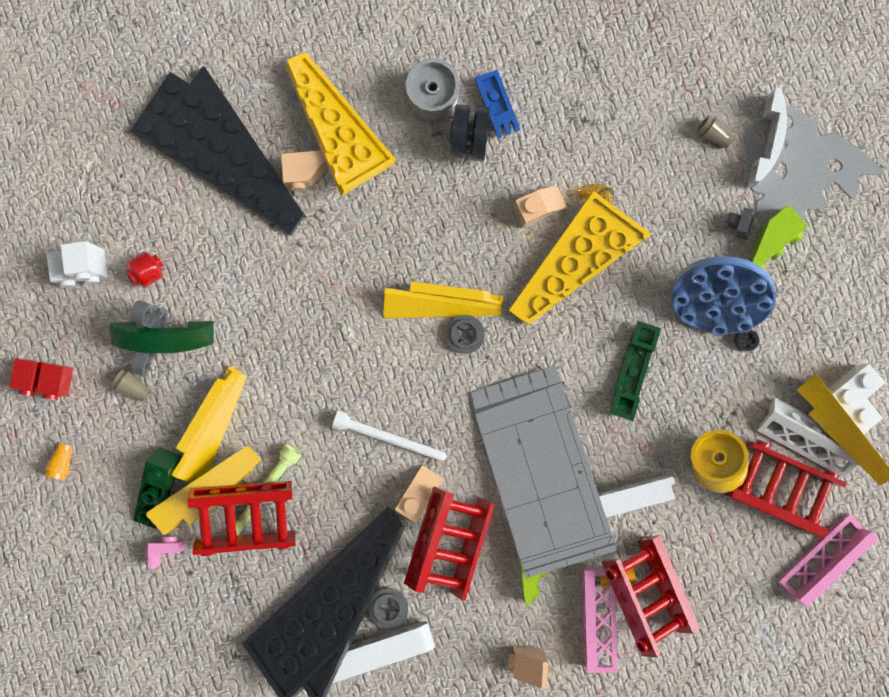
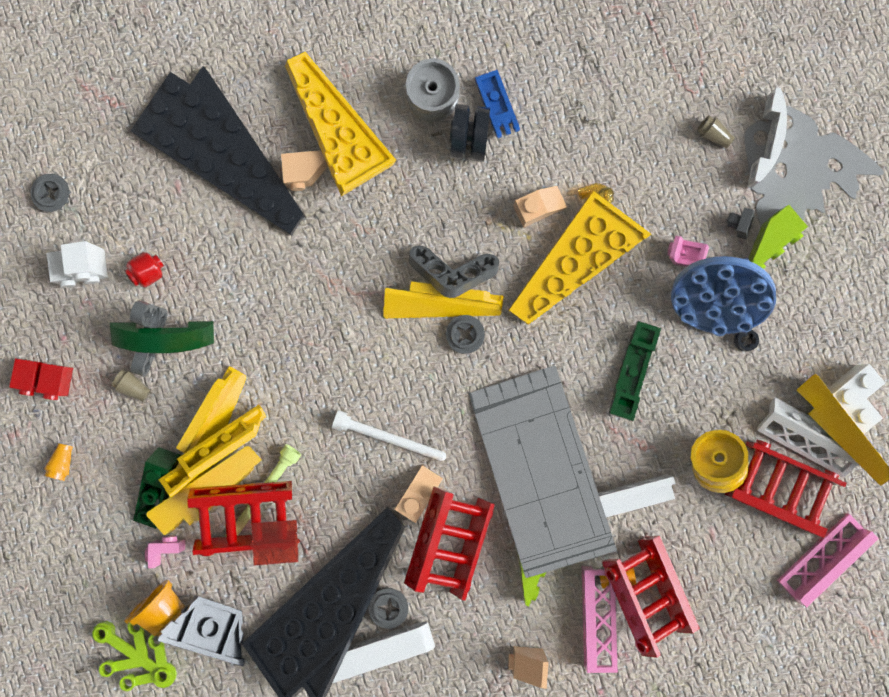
none -> dark grey gear [31,174,71,213]
none -> lime plant [92,621,177,691]
none -> light orange container [124,580,185,636]
none -> wing [154,595,245,667]
none -> yellow wedge [159,405,266,497]
none -> clear red piece [250,520,300,566]
none -> dark grey beam [409,246,500,298]
none -> bright pink bracket [668,235,709,267]

